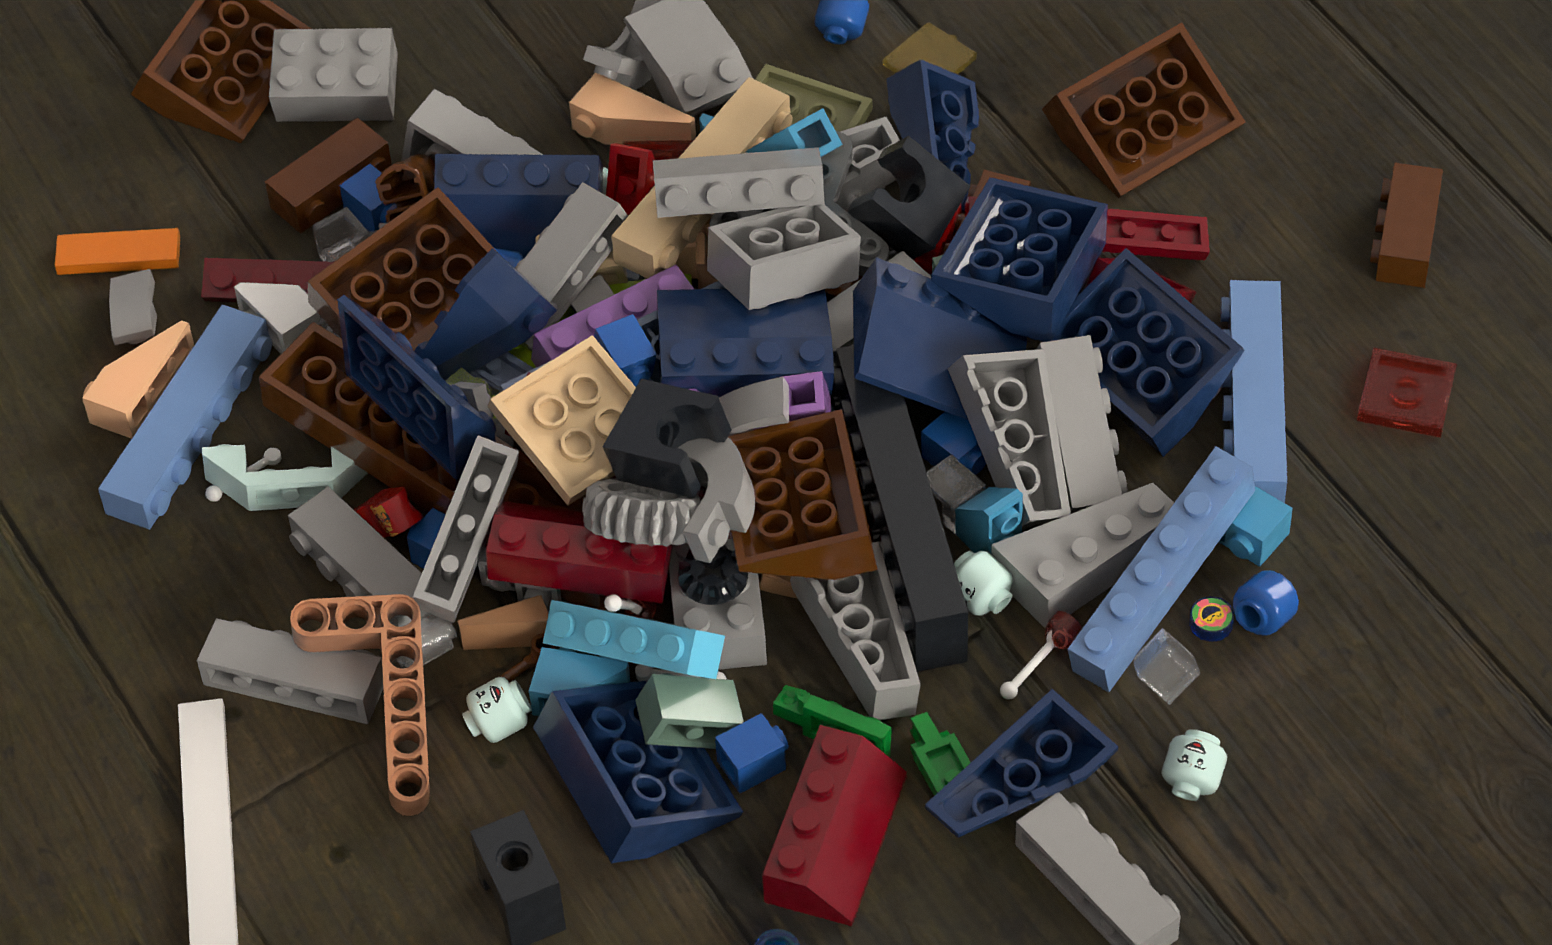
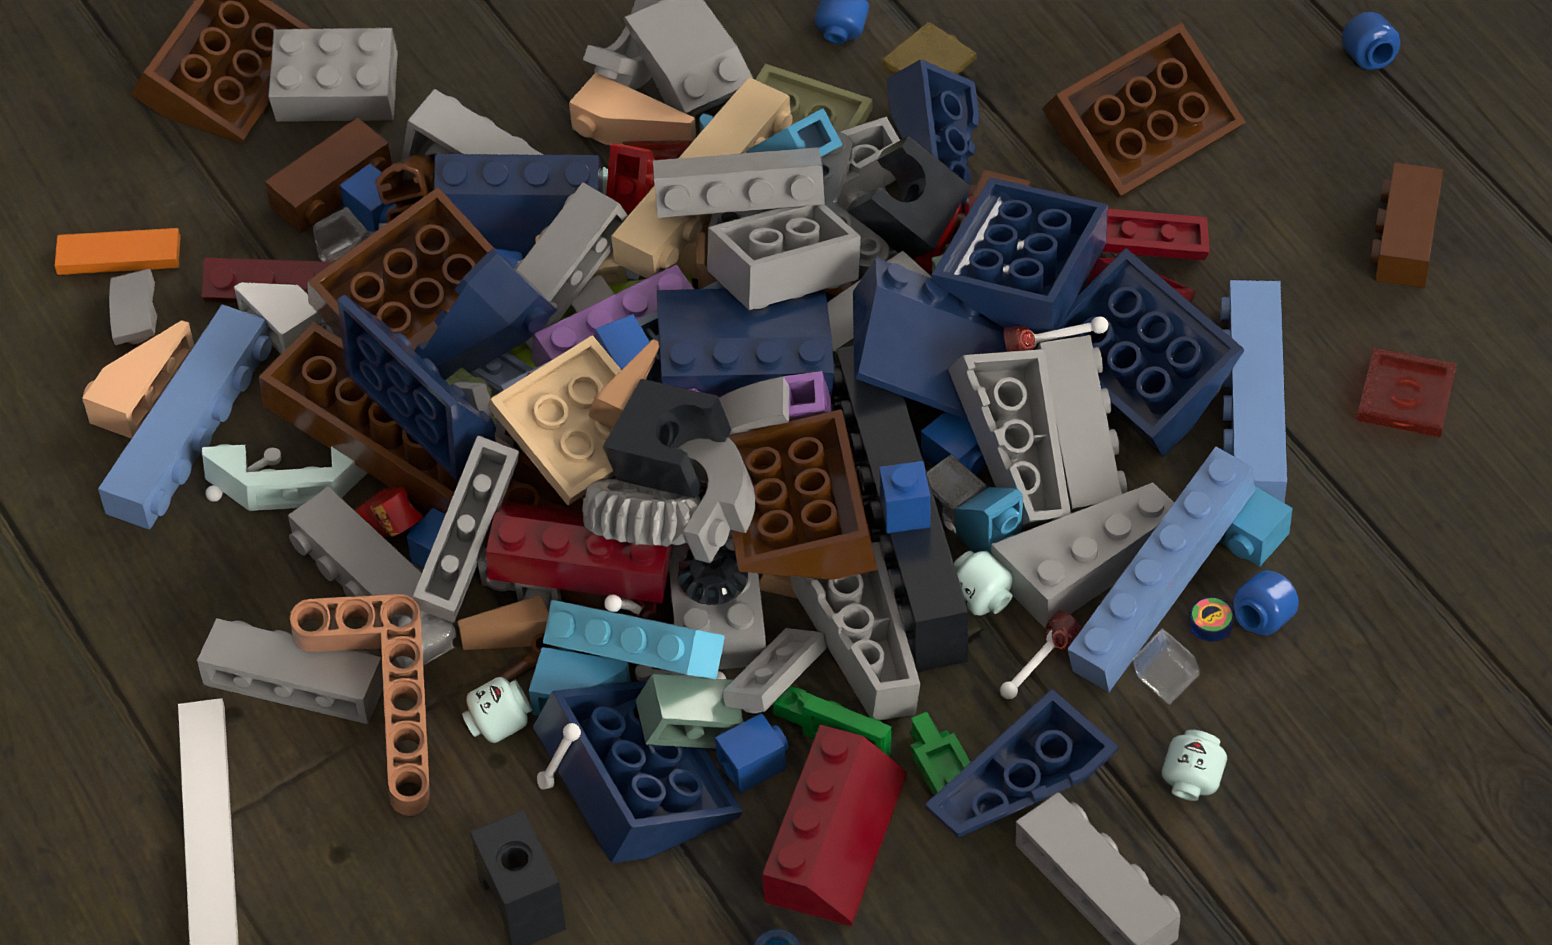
none -> white hinge [537,723,581,789]
none -> medium nougat slope [589,339,660,428]
none -> light grey plate [722,628,827,713]
none -> blue brick [879,461,931,533]
none -> hinge [1004,316,1108,352]
none -> blue head [1341,12,1401,70]

